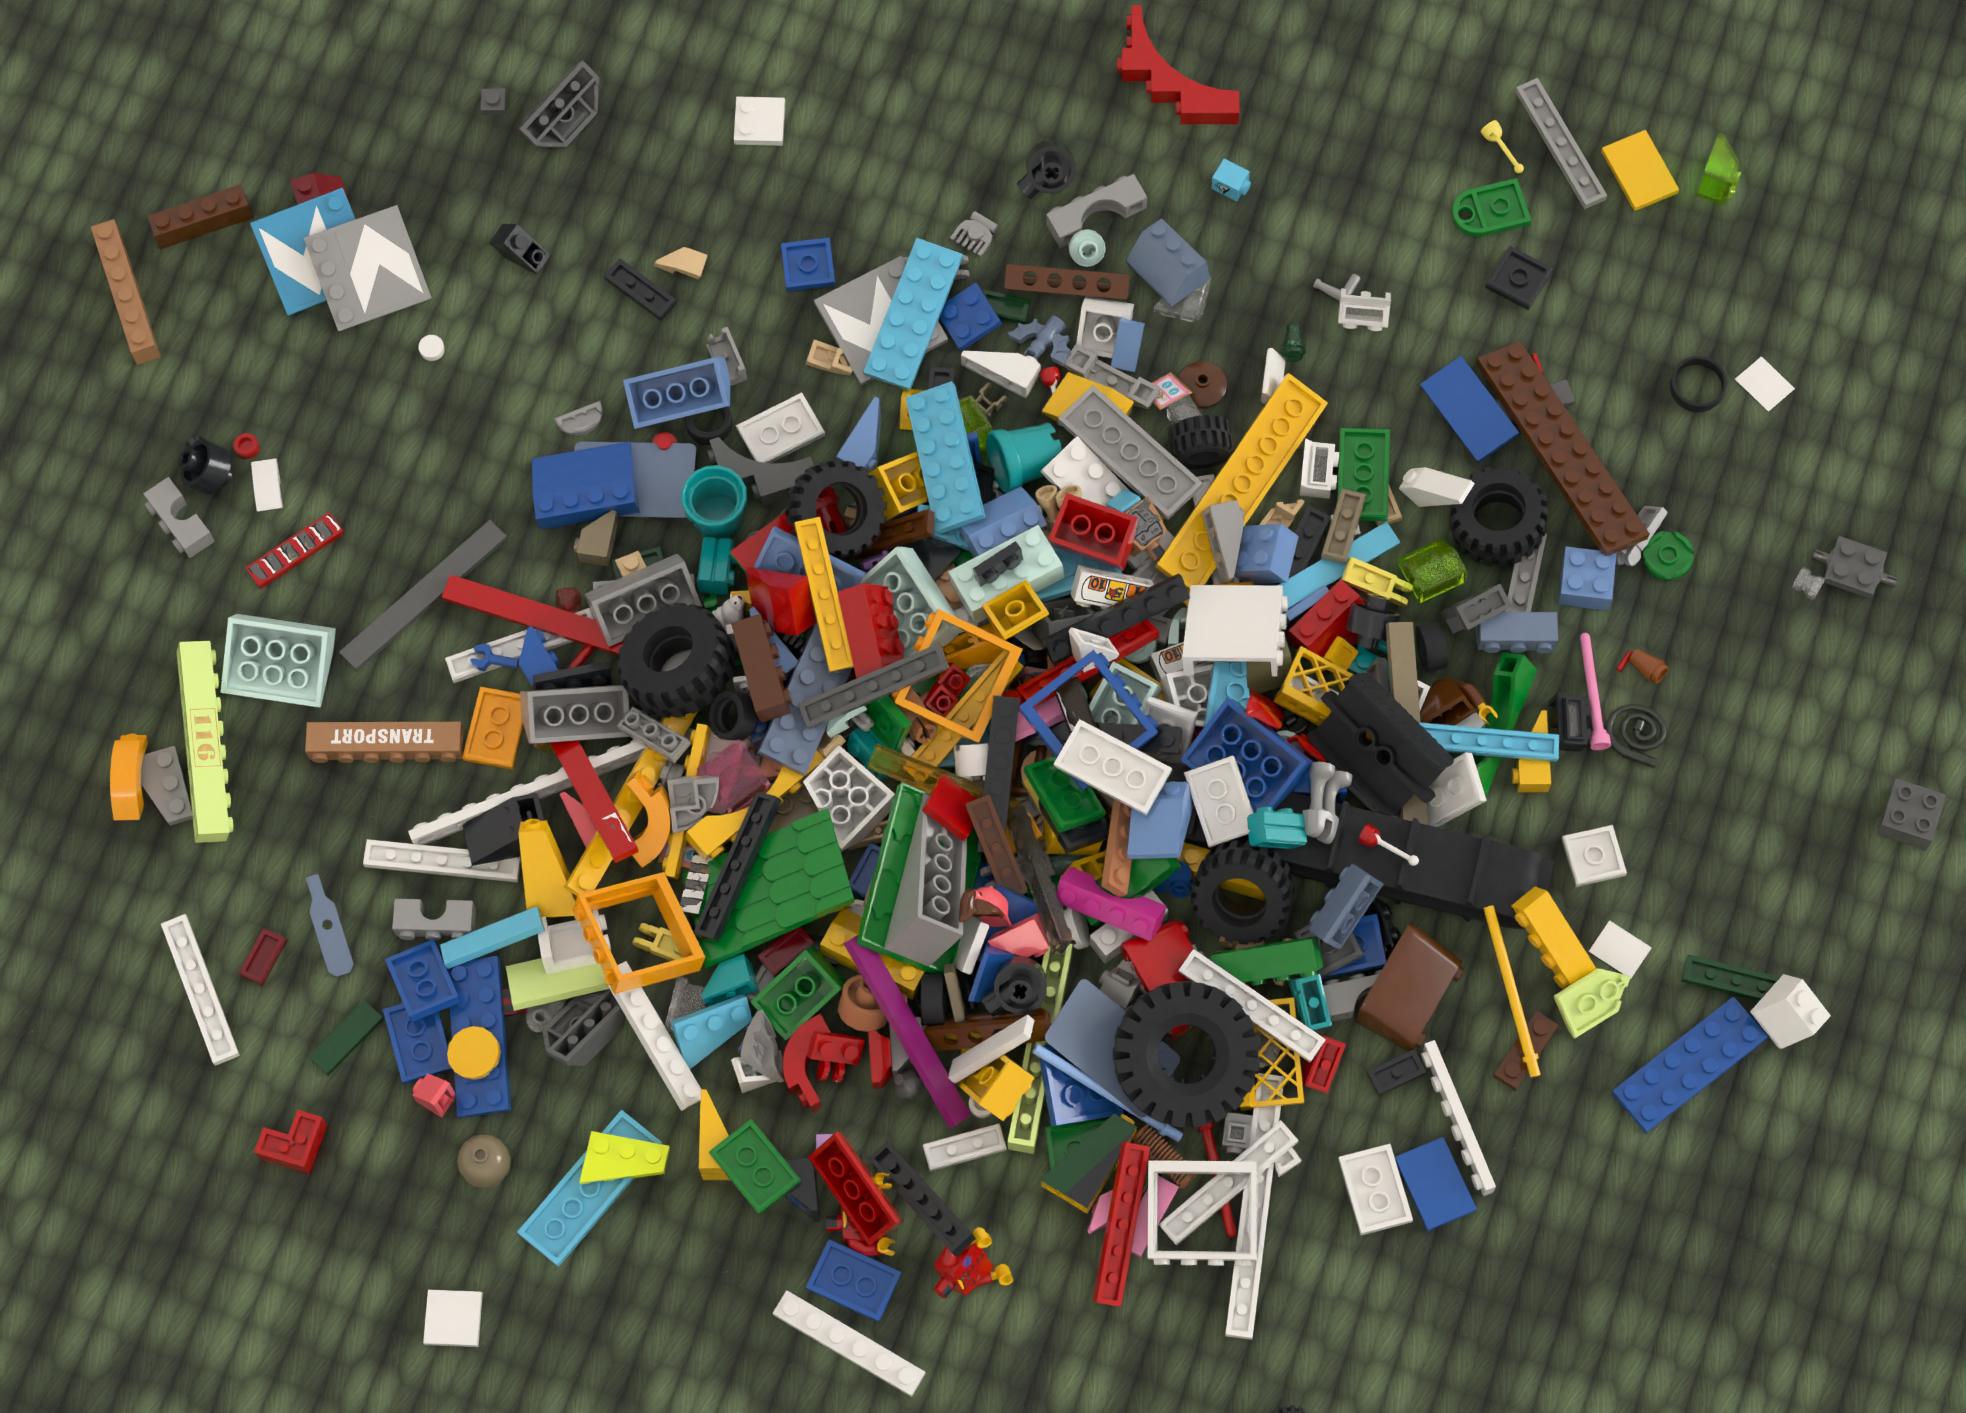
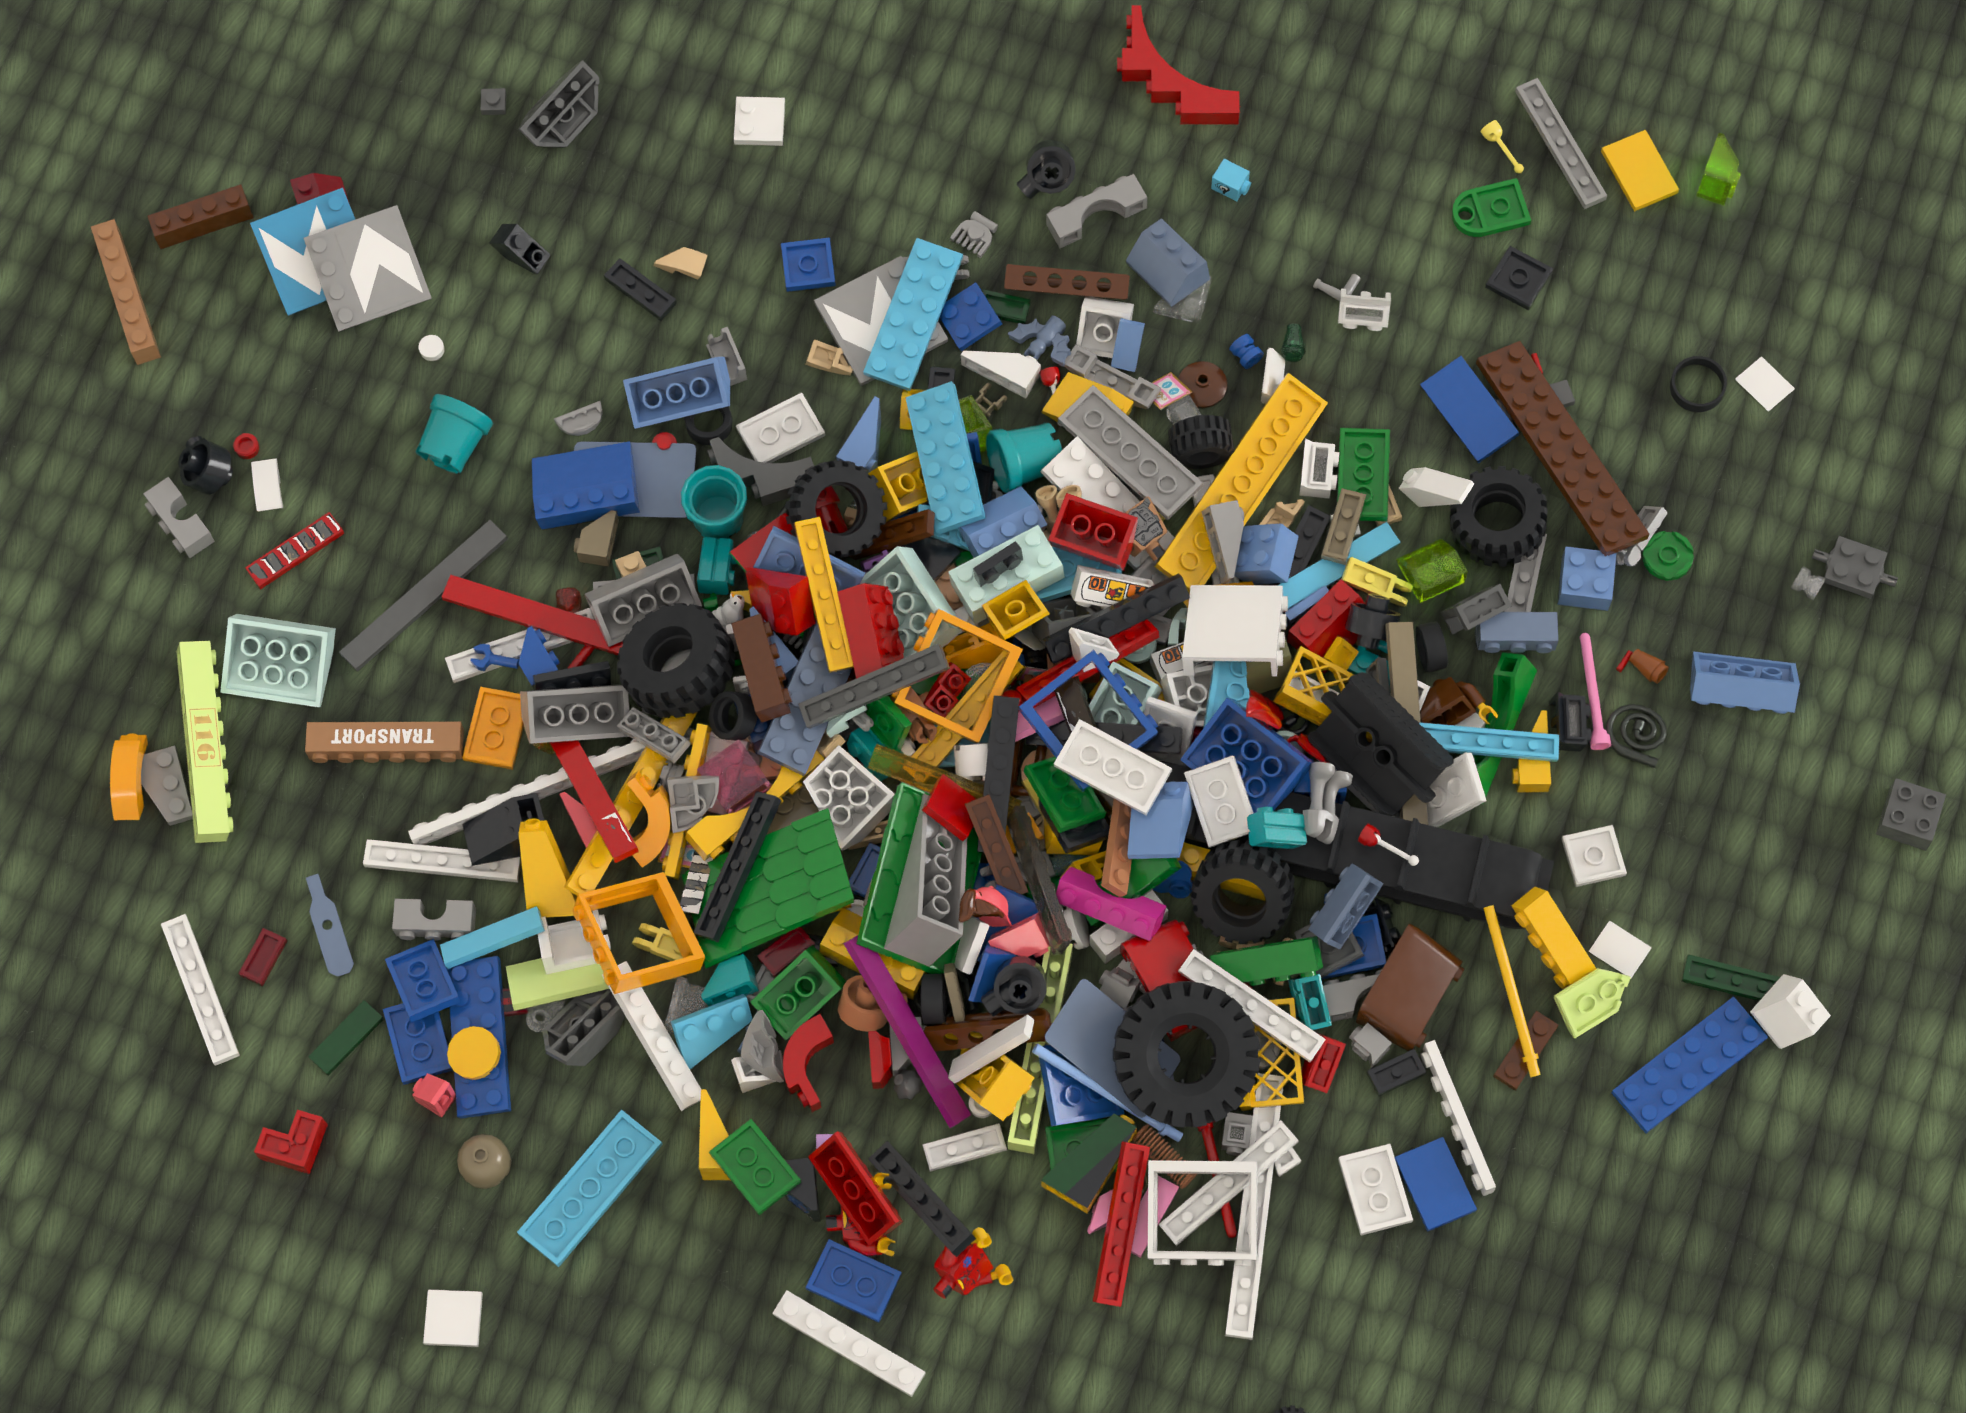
neon yellow wing [579,1131,670,1185] -> none
red hinge [807,1031,865,1082] -> none
light aqua plate [1069,229,1106,267] -> none
medium azure slope [1106,490,1141,513] -> none
none -> teal piece [415,394,493,474]
none -> blue wheel [1229,334,1264,369]
none -> light grey window [1349,1023,1392,1069]
none -> medium blue slope [1690,652,1800,714]

